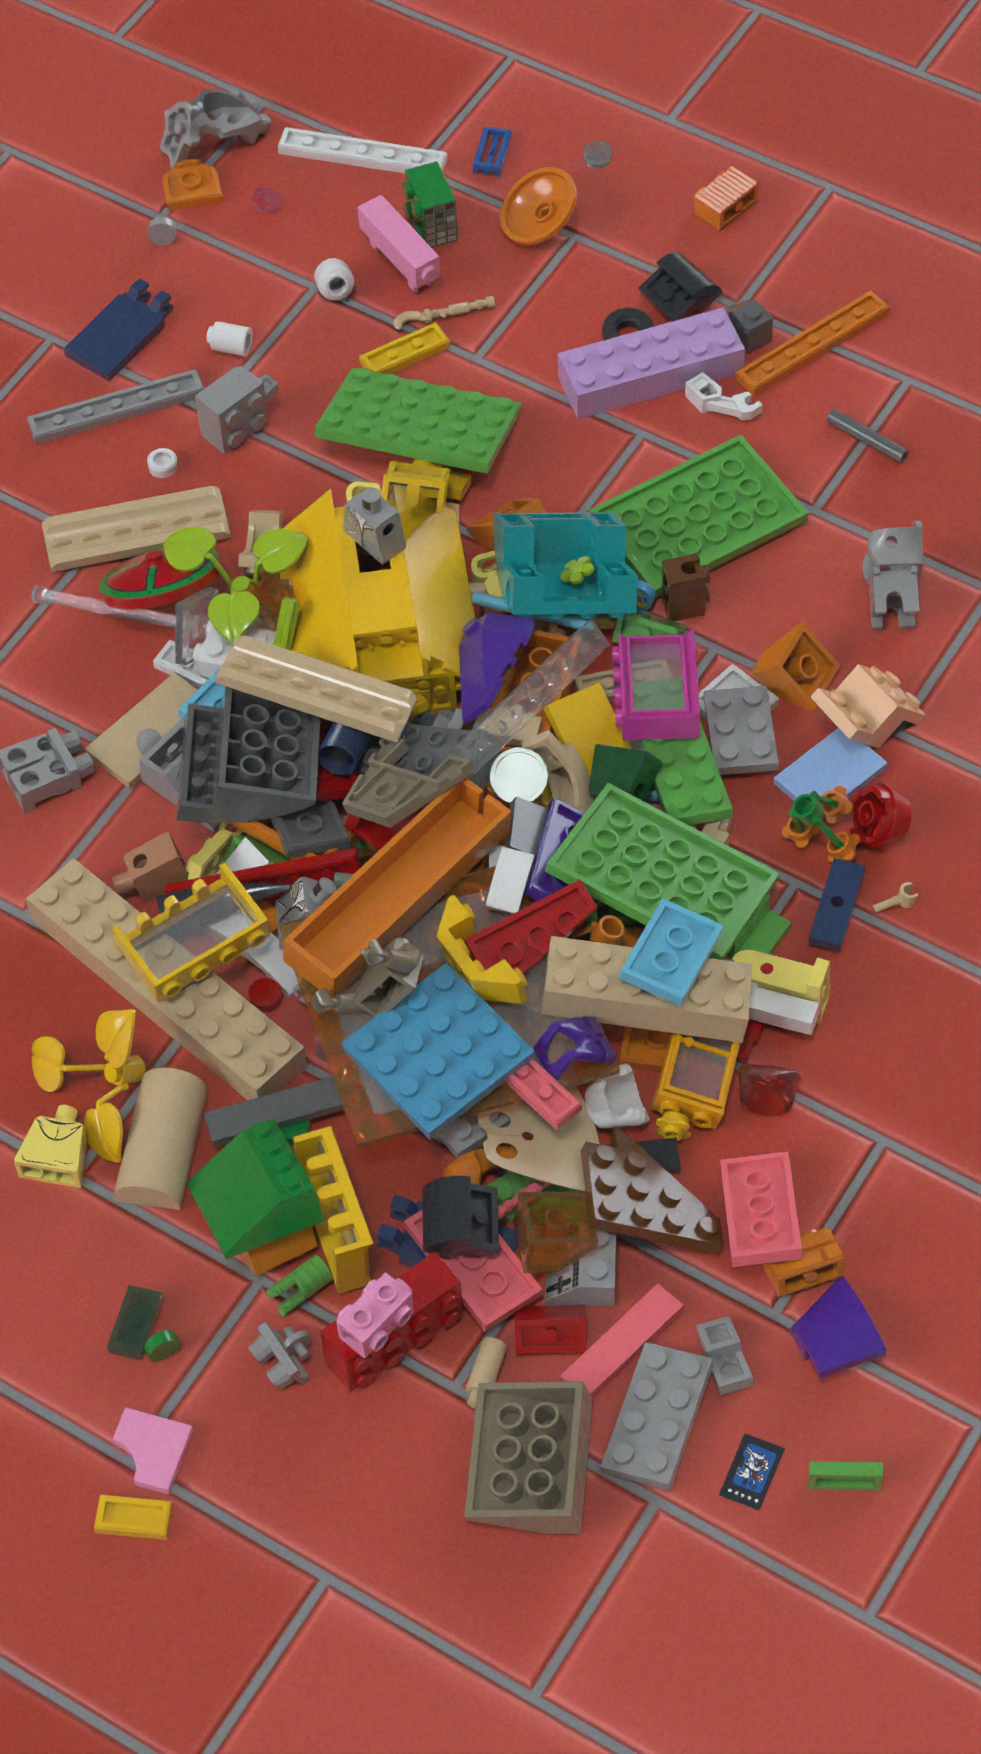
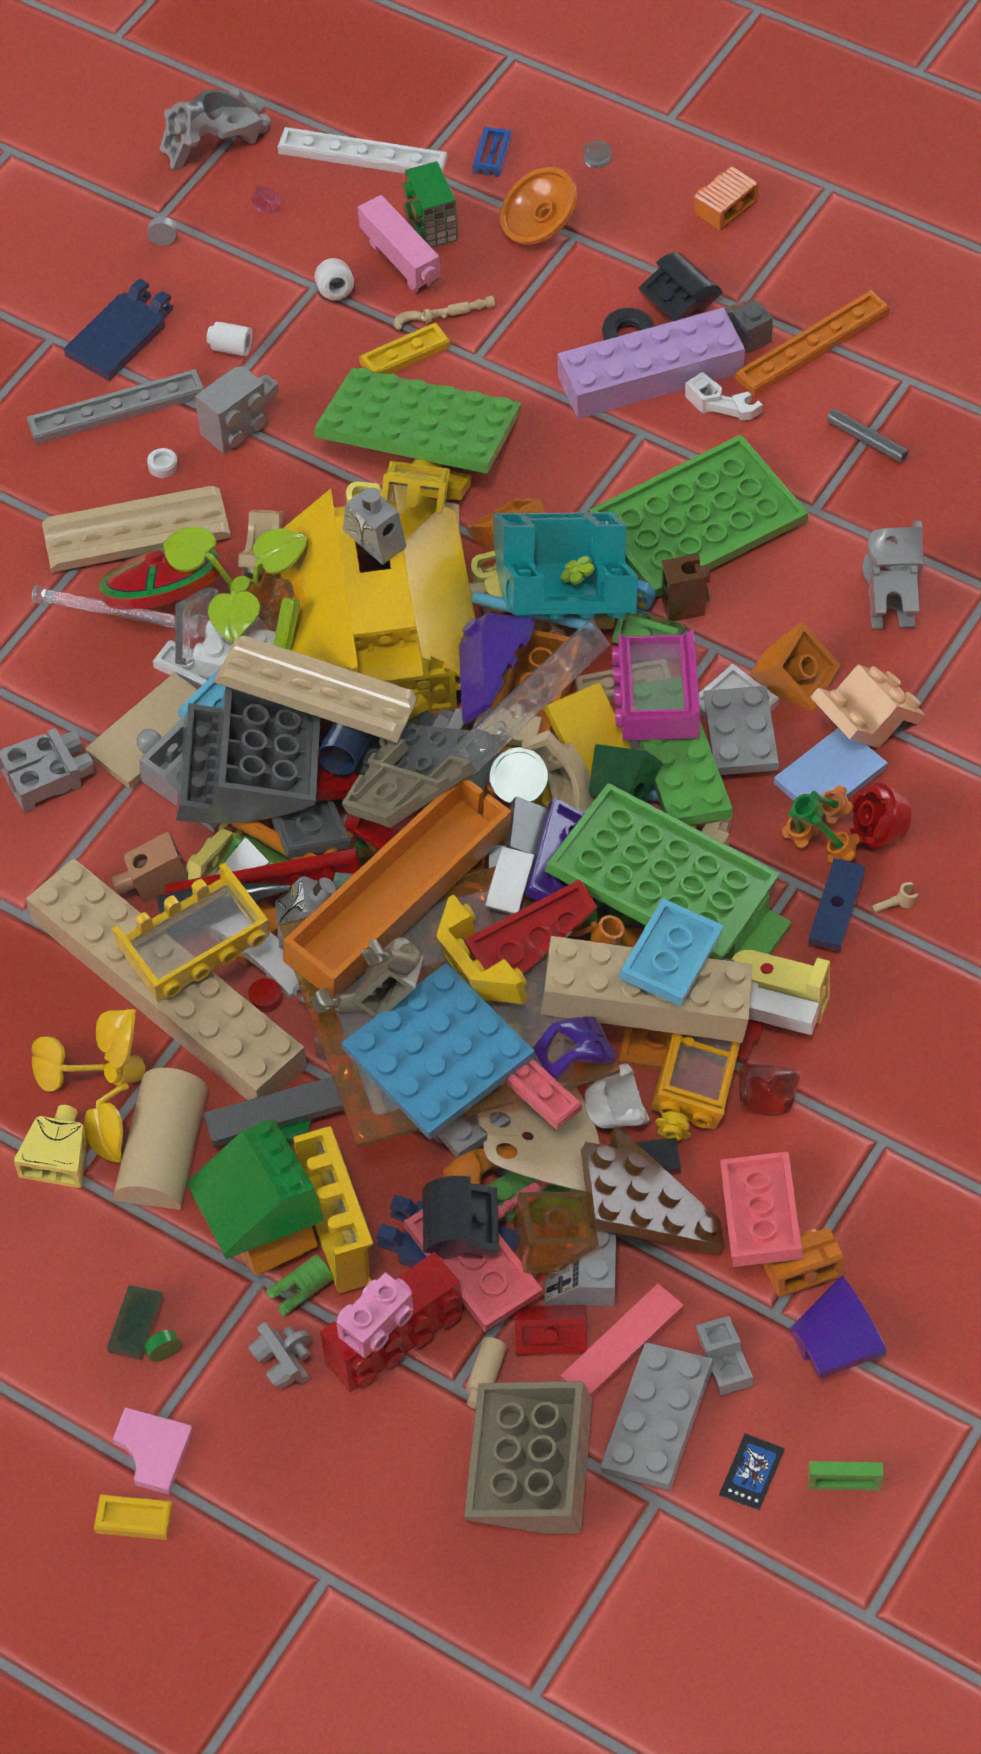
orange tile [163,159,223,211] -> none

